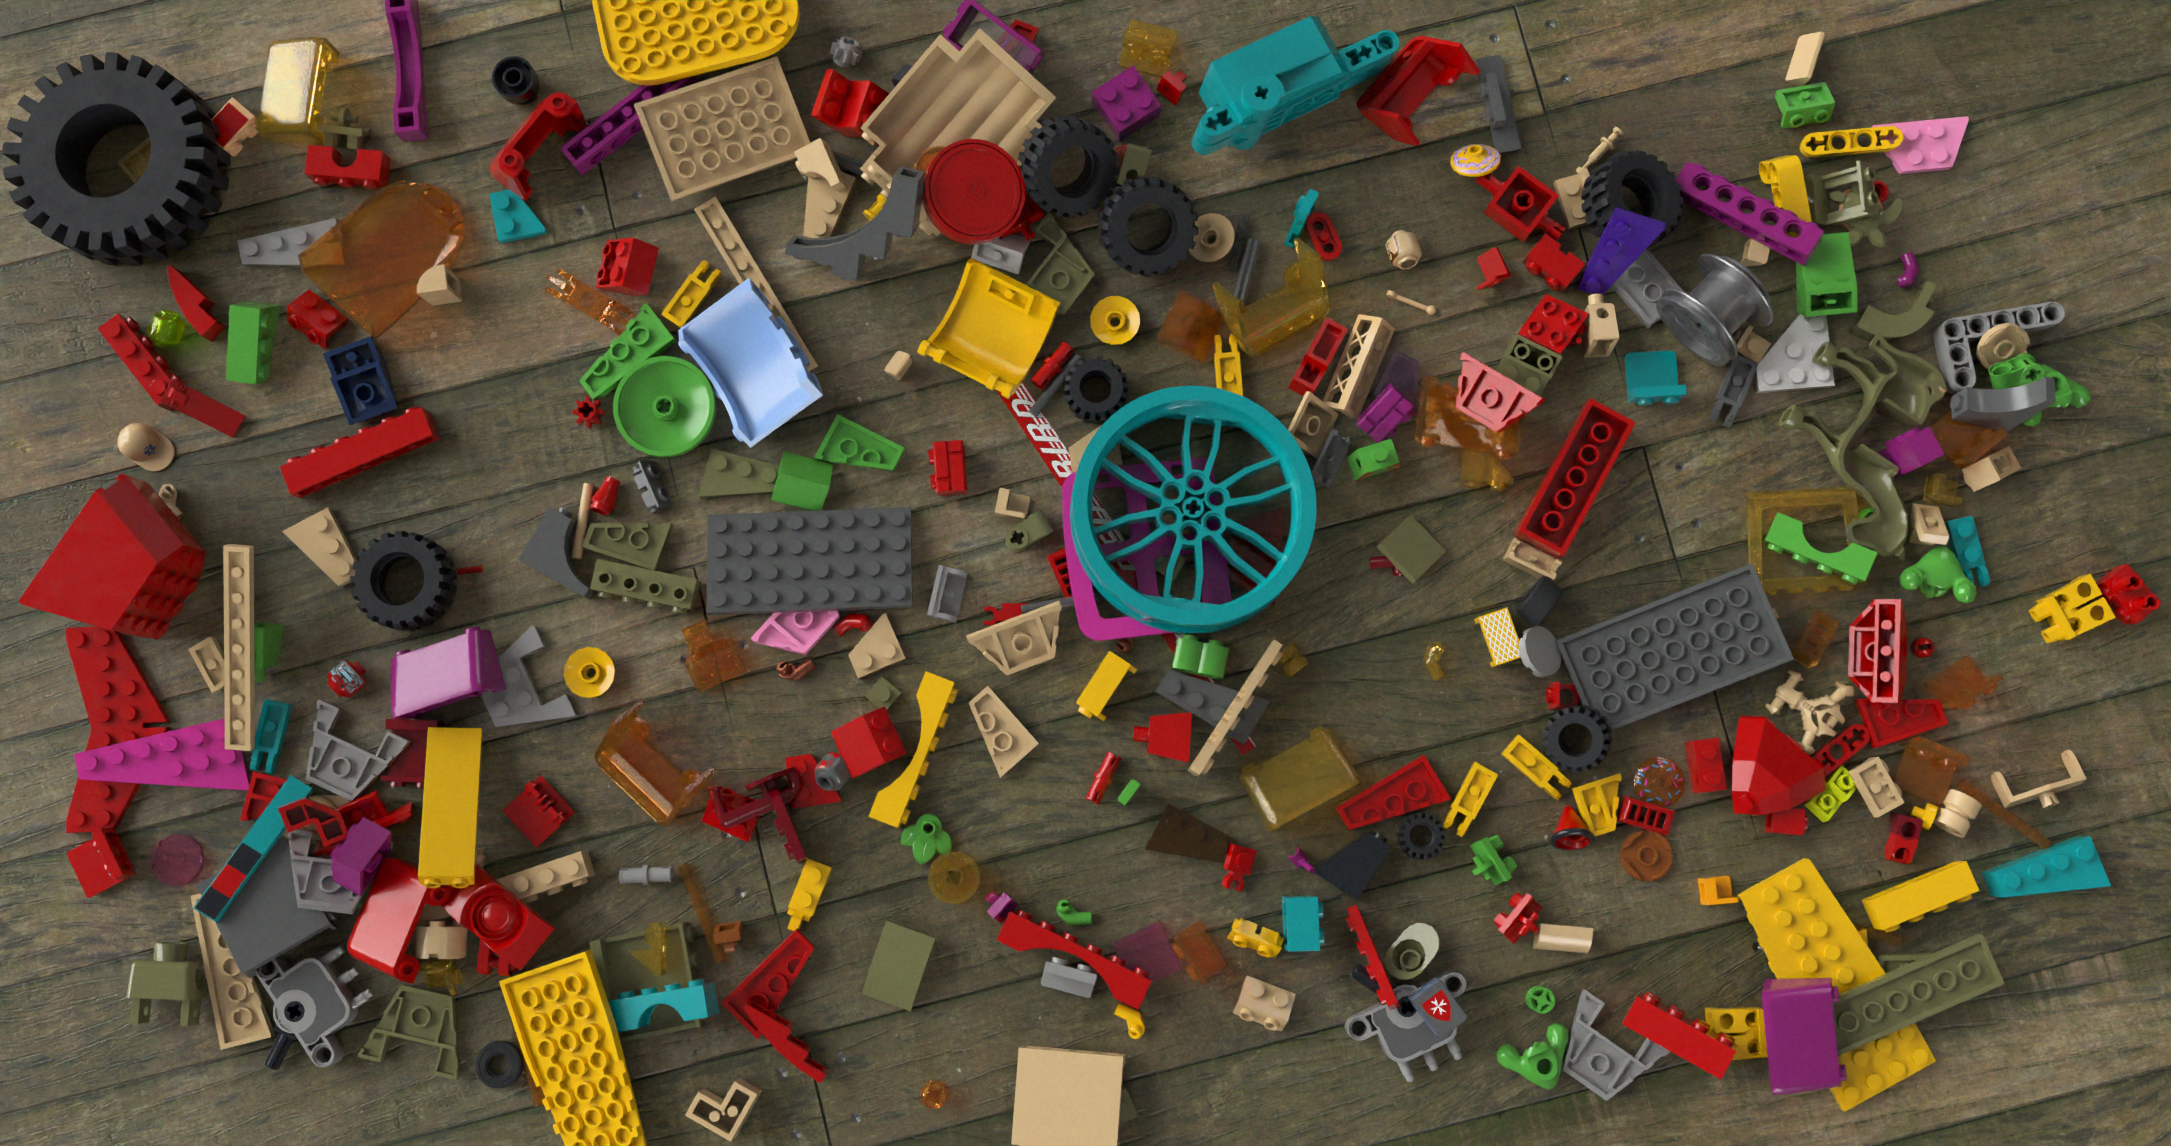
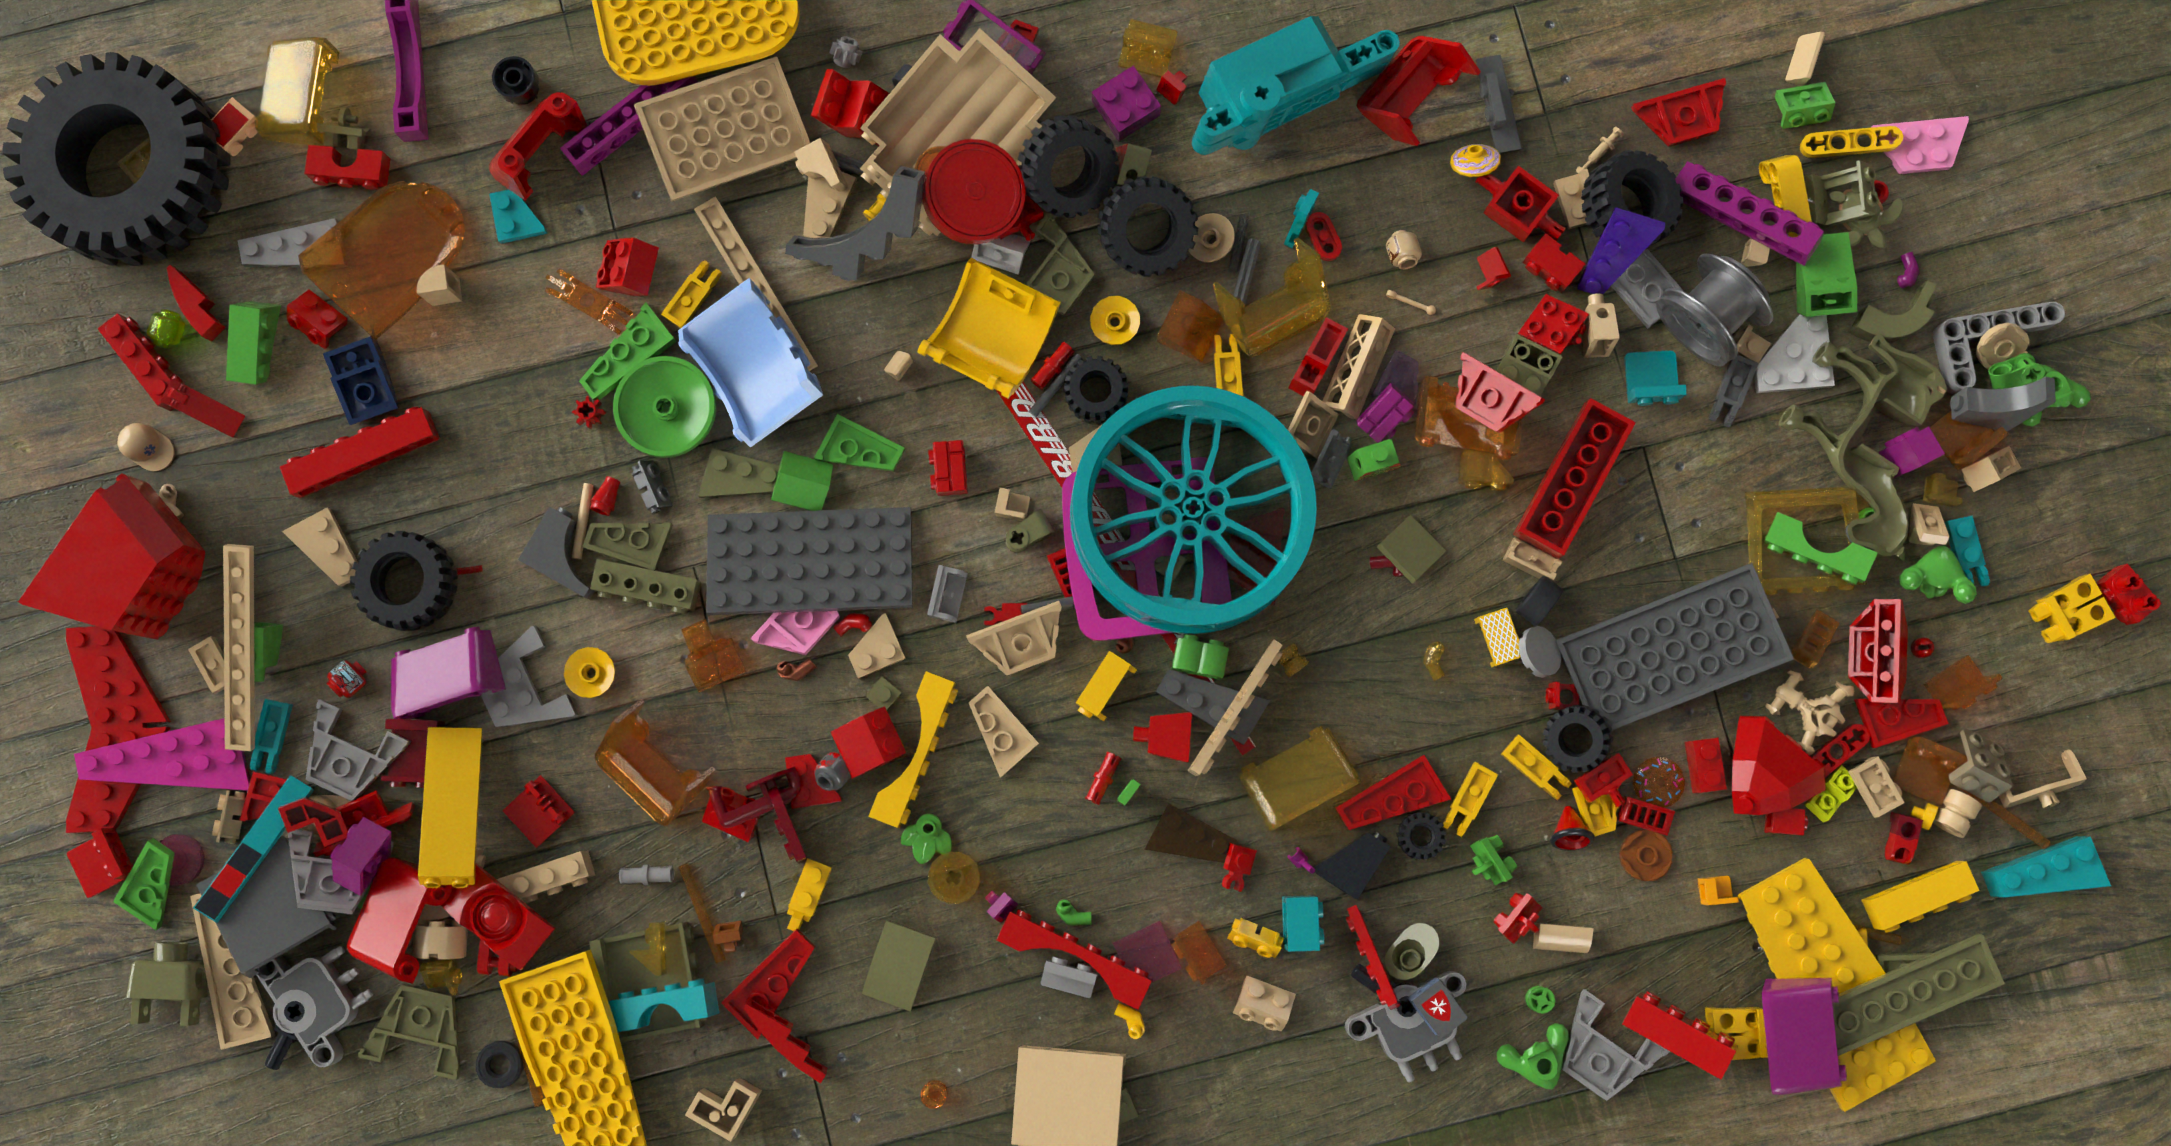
none -> bright green wing [113,838,175,930]
none -> tan hinge [212,790,246,844]
none -> red plate [1574,753,1633,807]
none -> red wing [1631,78,1726,147]
none -> dark tan bracket [1948,729,2013,803]

